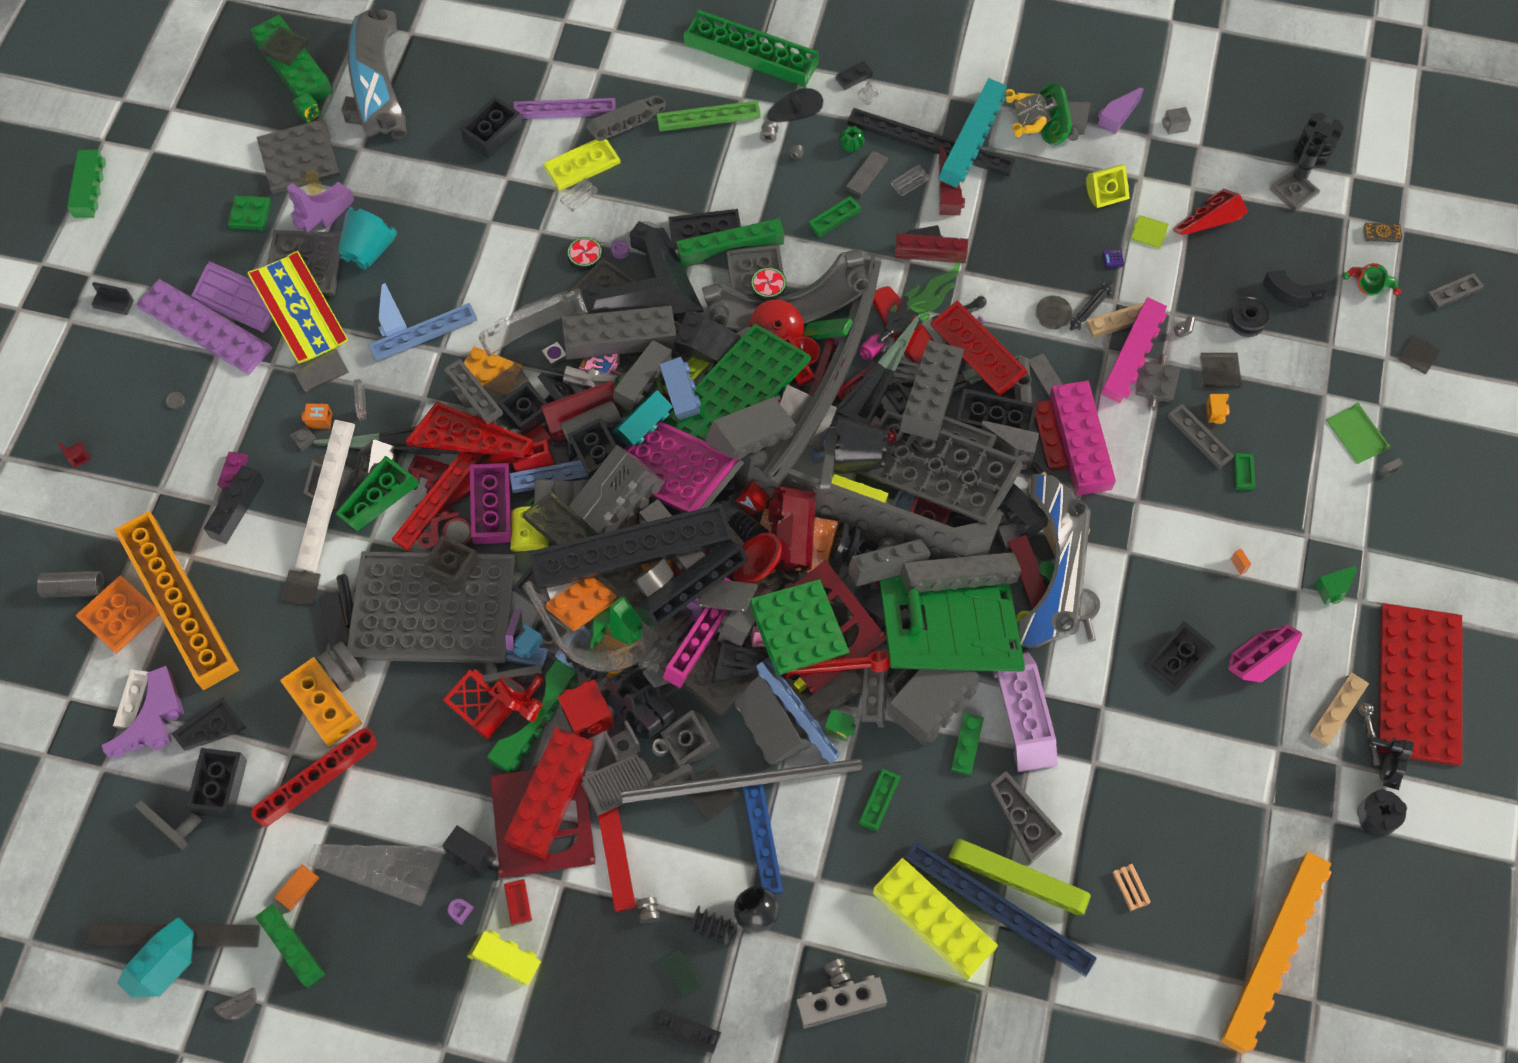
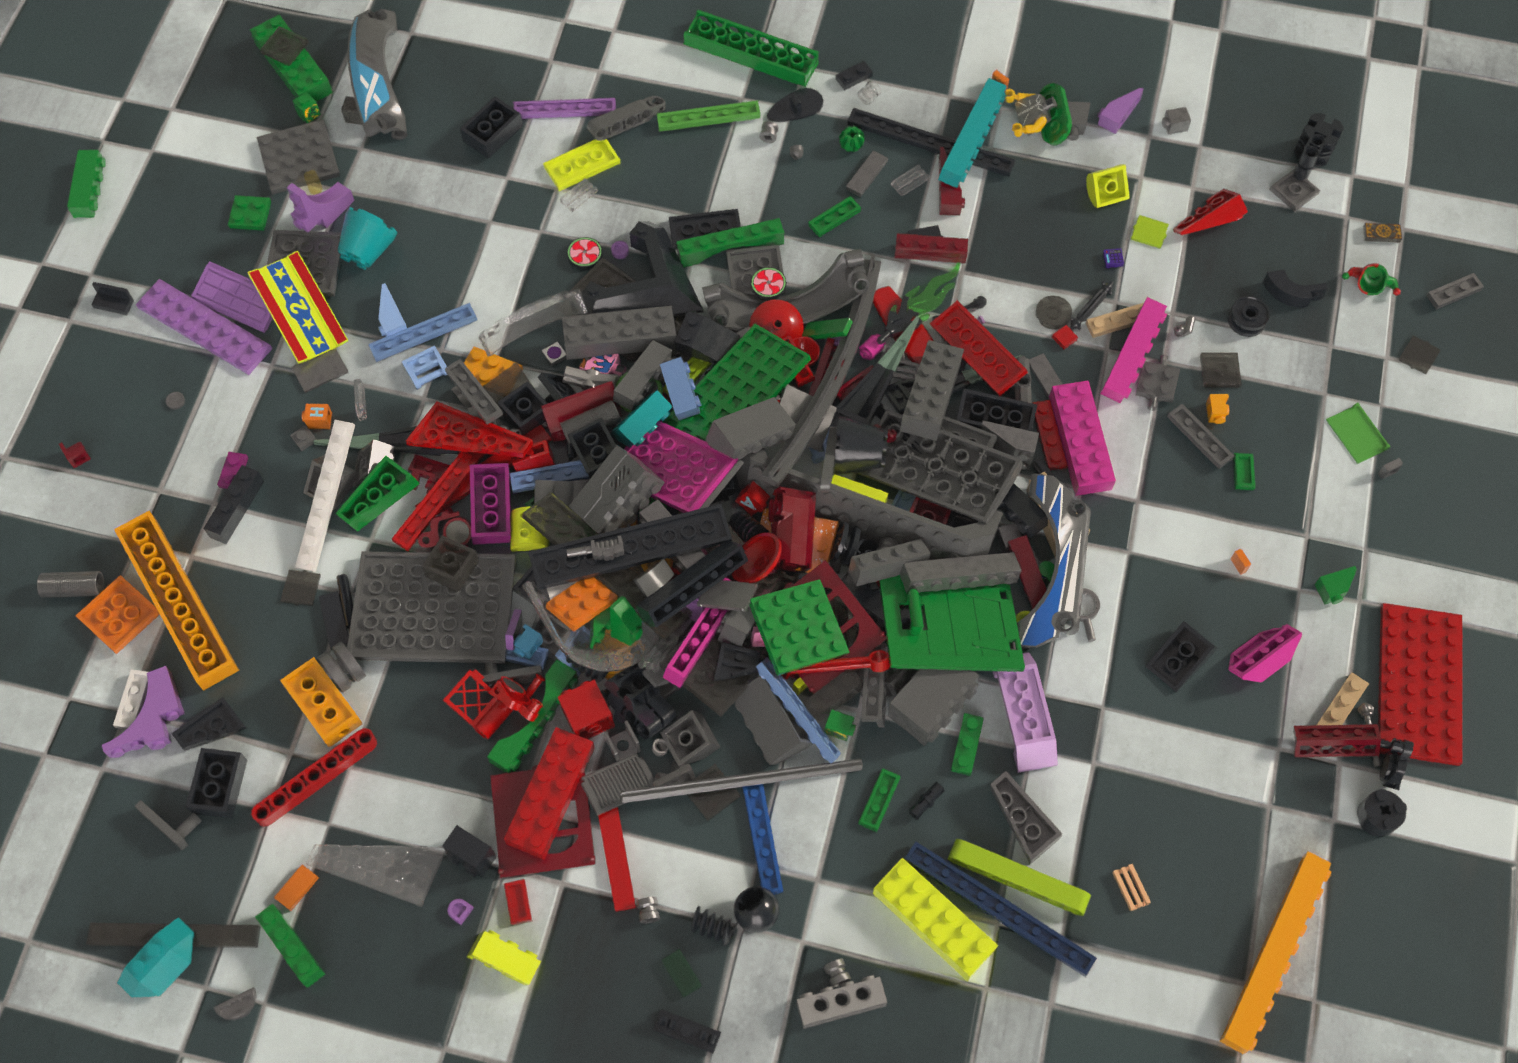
none -> light blue plate [402,346,447,389]
none -> flat silver piece [566,536,624,561]
none -> black pin [908,782,945,820]
none -> orange tile [992,70,1009,93]
none -> red tile [1052,325,1078,350]
none -> dark red fence [1293,724,1381,757]

